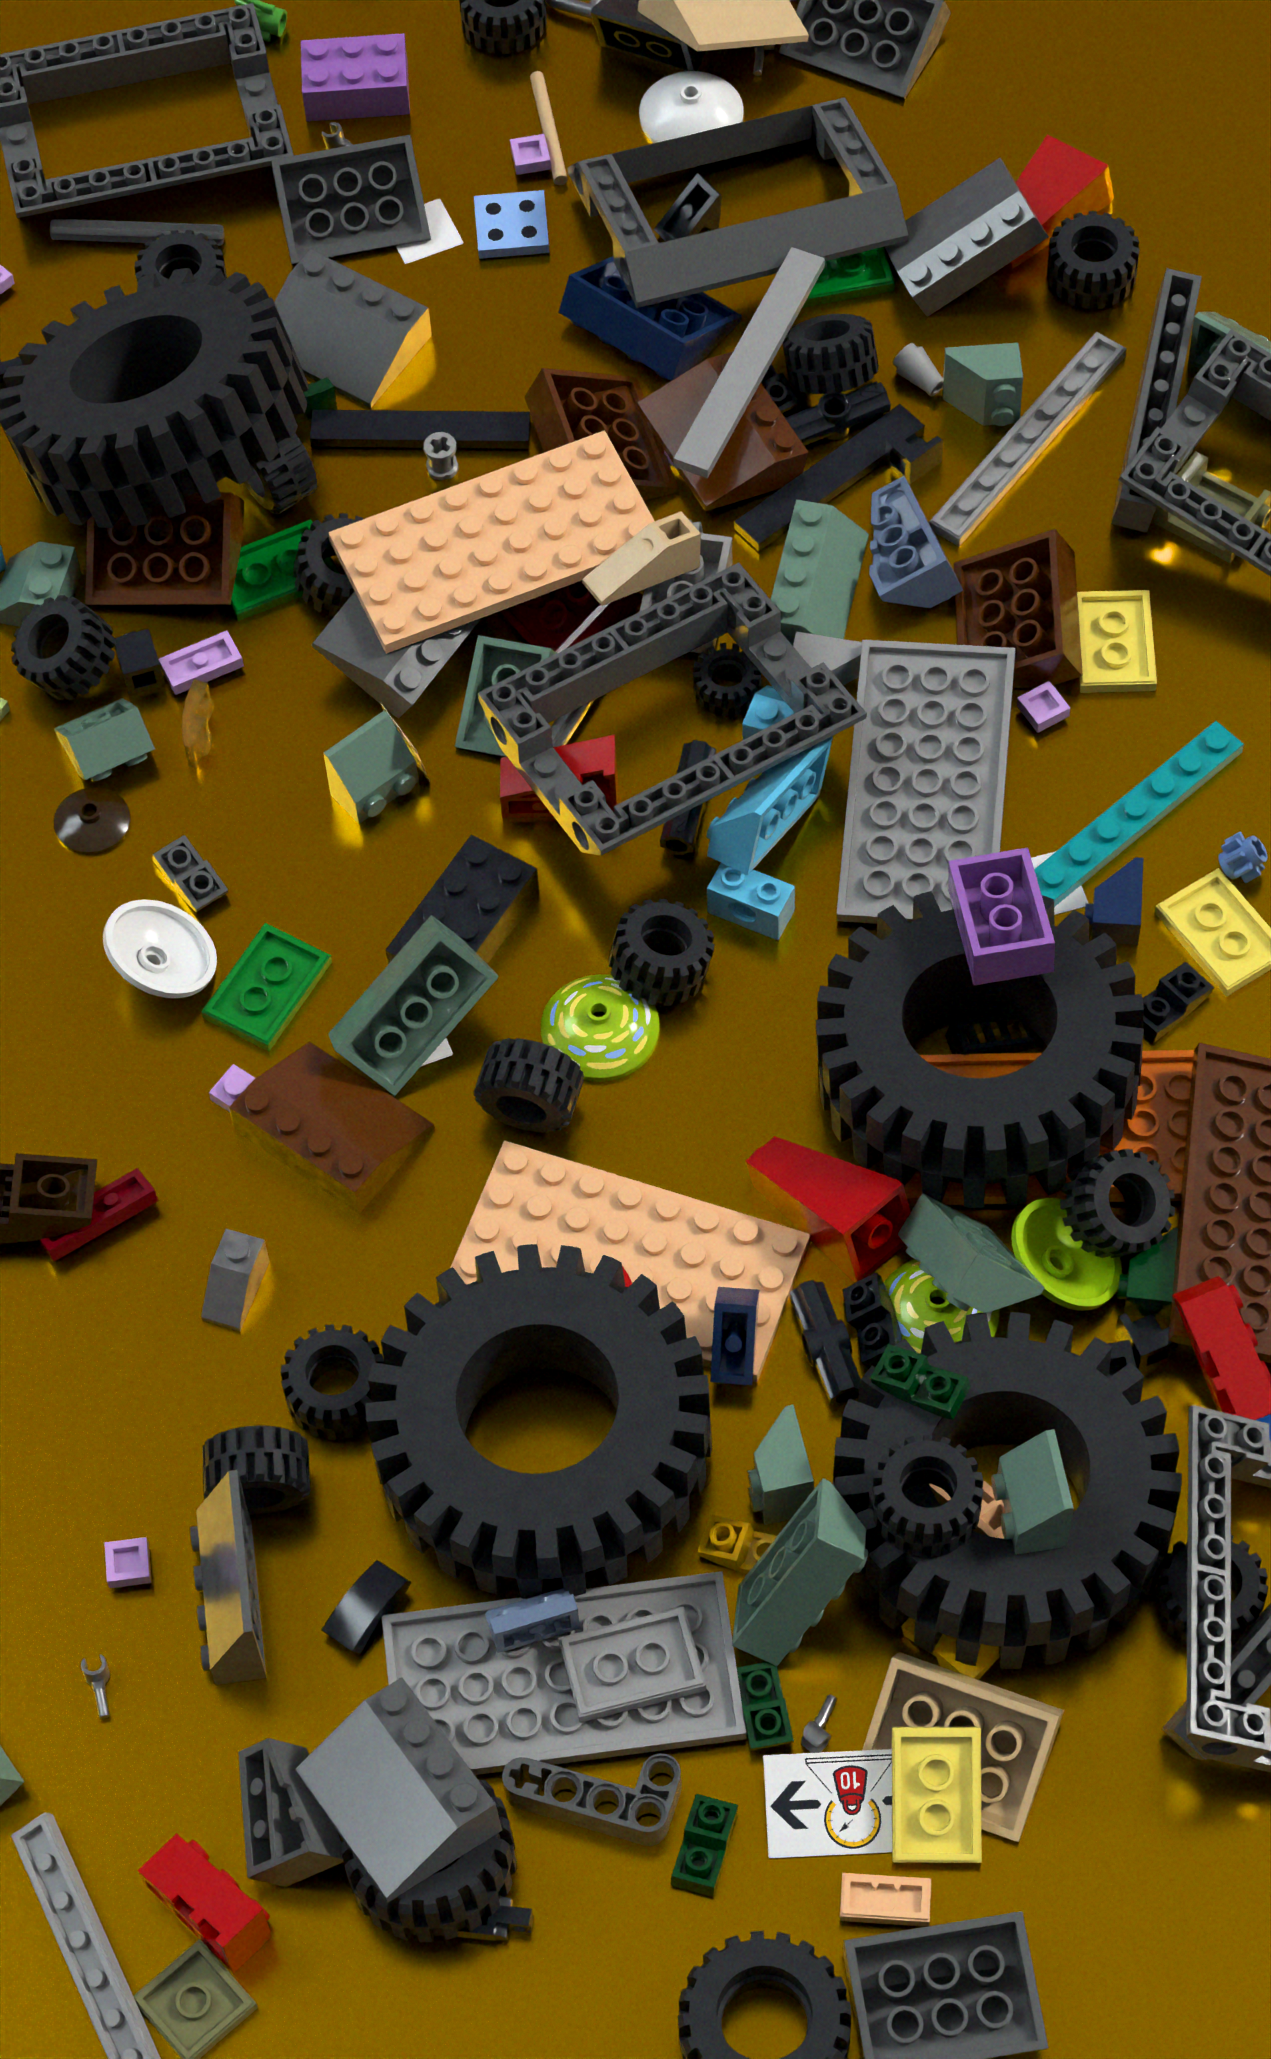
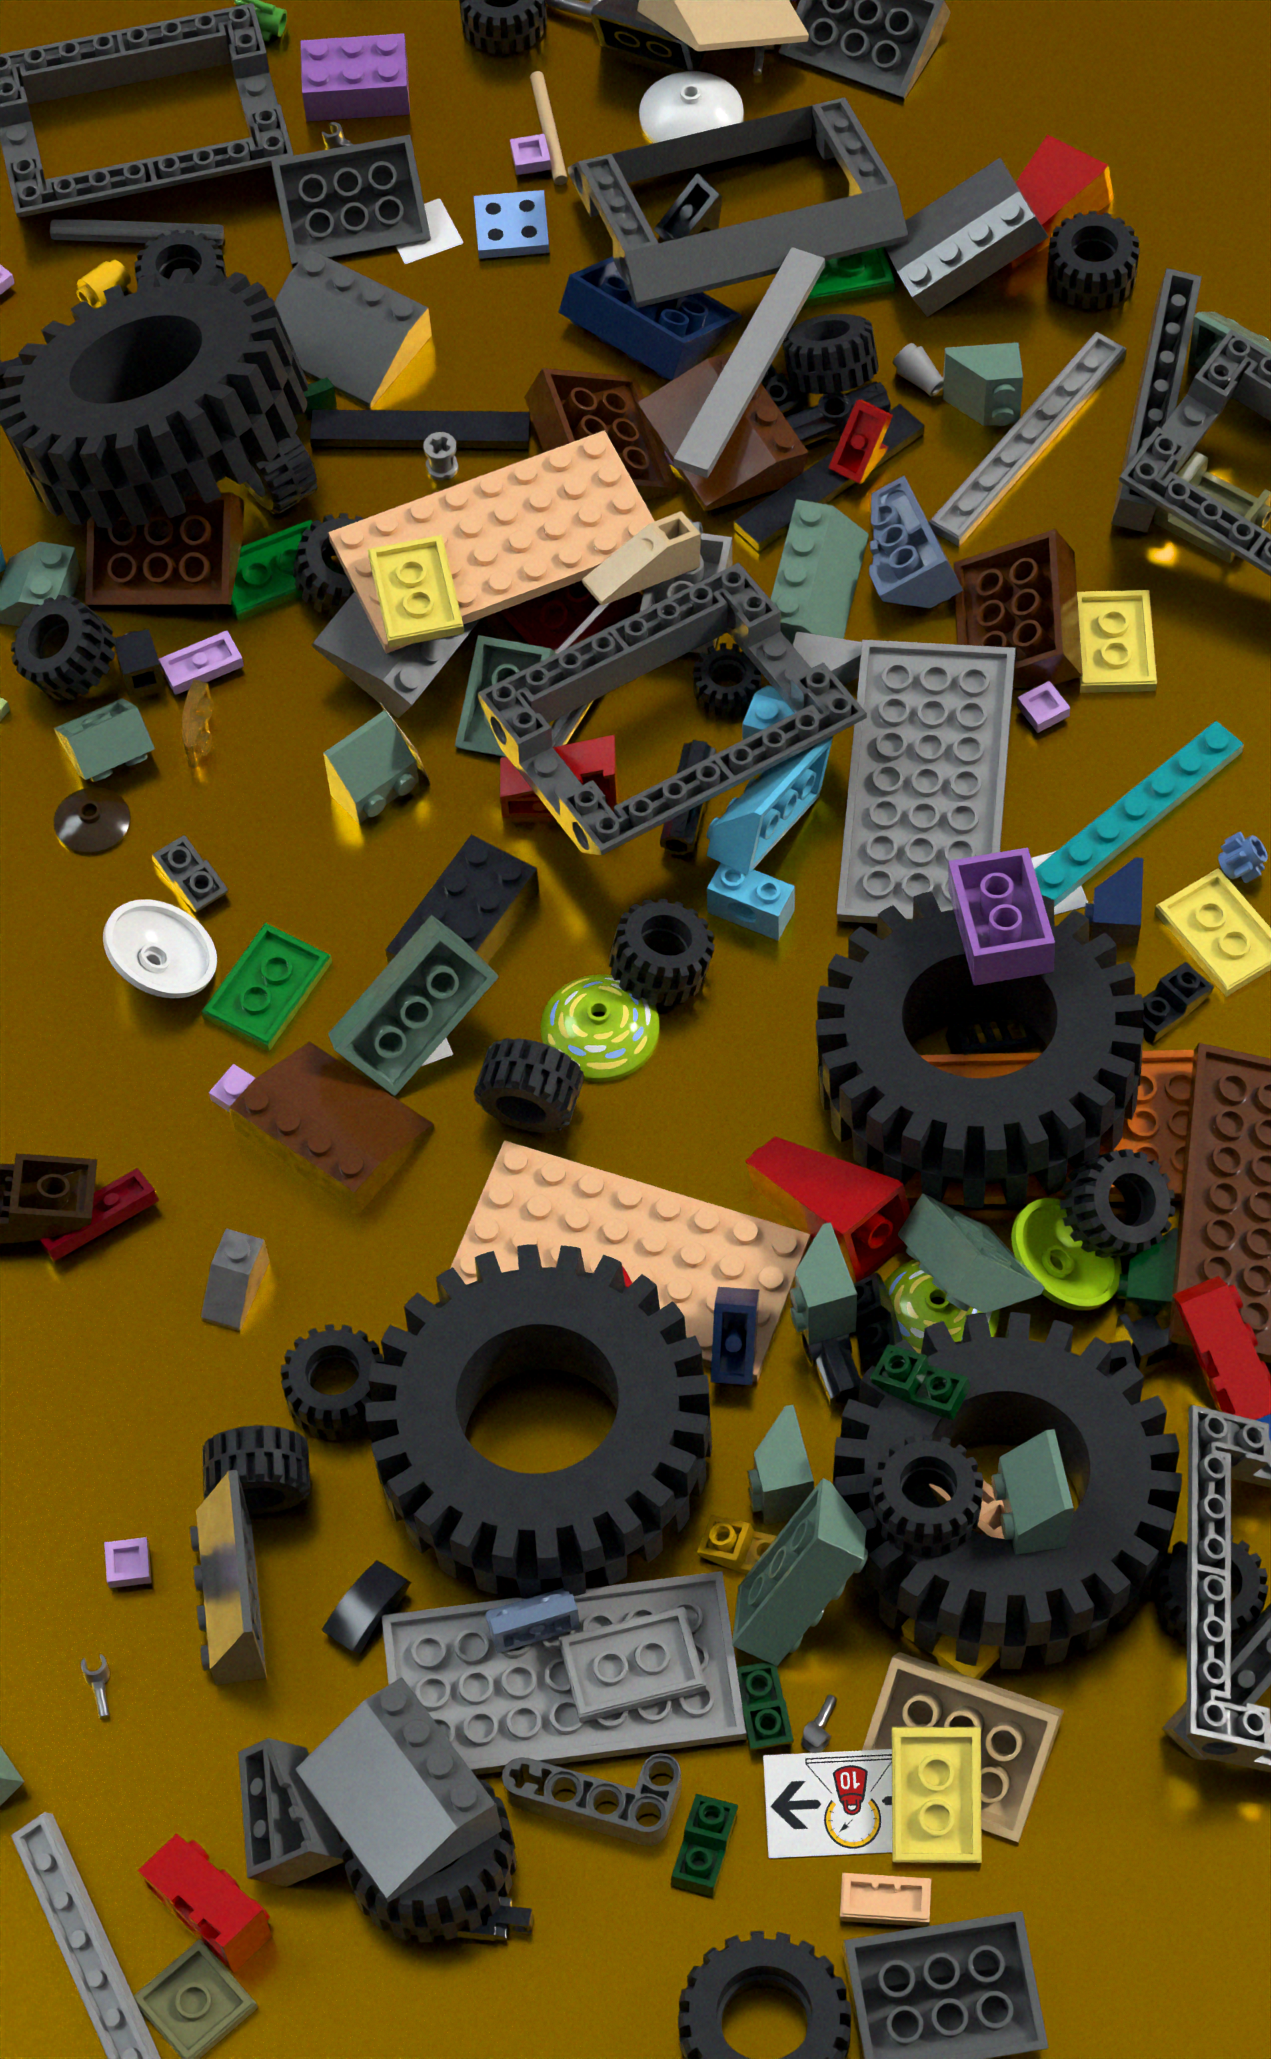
panel [885,433,943,485] -> none
none -> yellow brick [77,260,131,309]
none -> light yellow tile [367,535,464,648]
none -> sand green slope [790,1222,857,1345]
none -> red slope [828,399,893,484]

